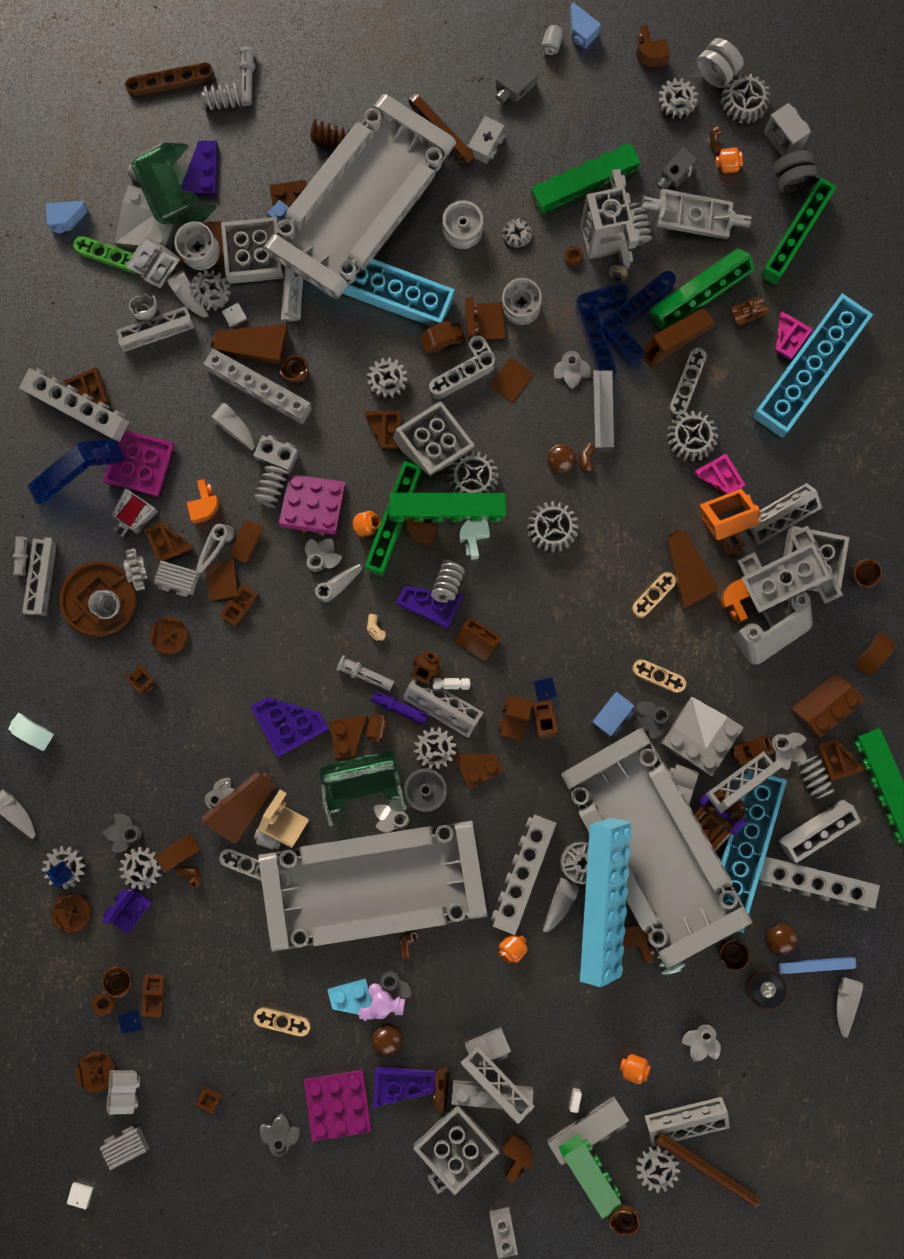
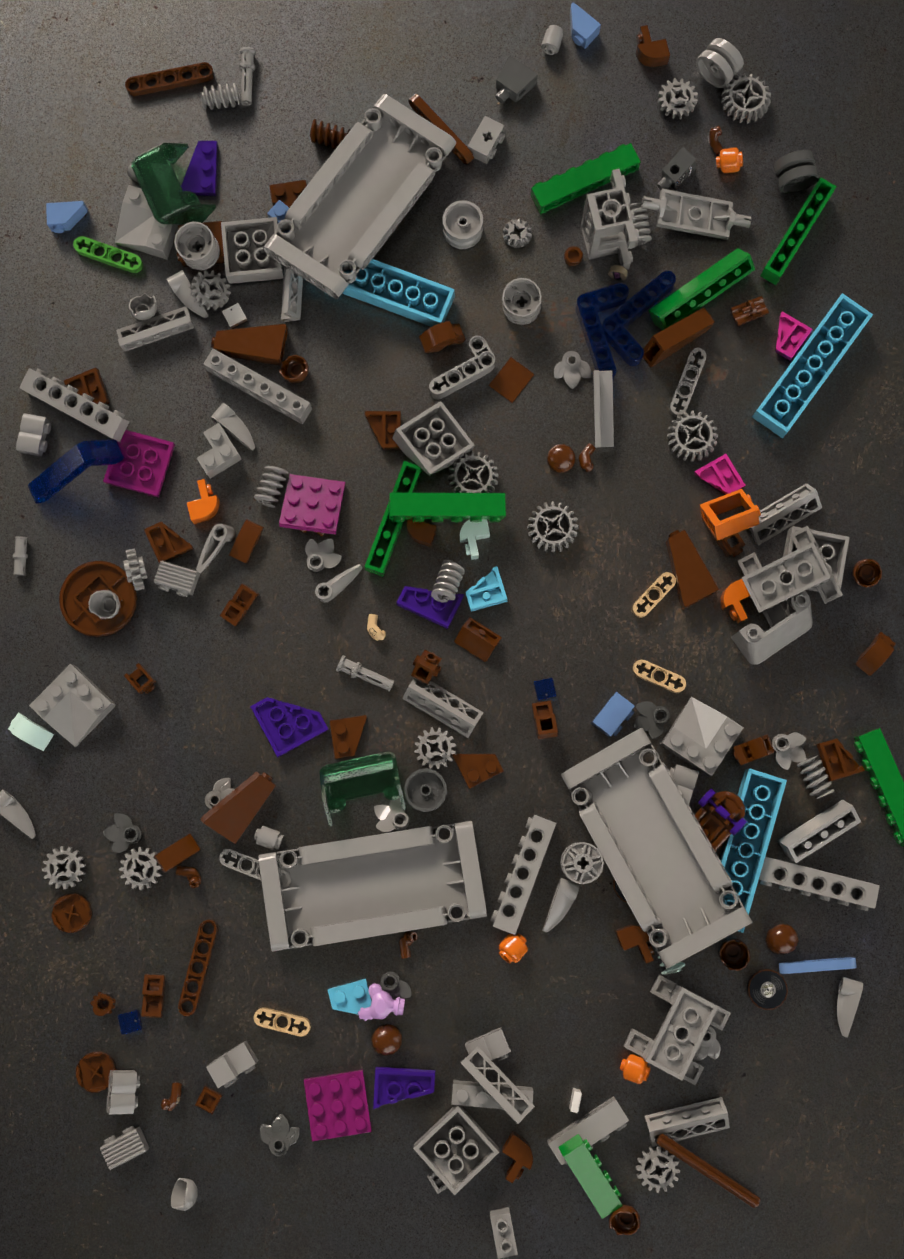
light grey fence [22,538,57,616] -> none
clear blue tile [46,861,75,888] -> none
white tile [67,1182,93,1209] -> none
reddish brown hair [101,966,132,998] -> none
dark purple bracket [102,888,153,935] -> none
torso [112,489,159,537] -> none
light grey slope [127,235,179,288] -> none
reddish brown tile [150,617,188,655] -> none
reddish brown sticker [206,559,238,601] -> none
light grey brick [253,435,299,474] -> none
tan bracket [258,790,309,848] -> none
orange head [353,511,381,537] -> none
reddish brown brick [366,714,388,743] -> none
light grey gear [367,357,408,399] -> none
dark purple pin [371,691,428,725] -> none
white axle [432,678,470,690] -> none
reddish brown wing [433,1067,450,1112] -> none
reddish brown bracket [465,297,505,341] -> none
reddish brown brick [497,695,533,742] -> none
medium azure brick [580,818,632,987] -> none
light grey fence [706,751,784,813] -> none
light grey brick [764,103,811,157] -> none
reddish brown slope [791,673,865,739] -> none
none -> light grey brick [16,413,51,457]
none -> light grey slope [29,664,116,747]
none -> reddish brown arm [161,1083,182,1111]
none -> light grey hair [171,1178,198,1211]
none -> reddish brown beam [178,919,218,1016]
none -> light grey brick [197,423,242,479]
none -> light grey brick [206,1040,258,1088]
none -> medium azure wing [465,566,508,612]
none -> light grey piece [623,974,731,1085]

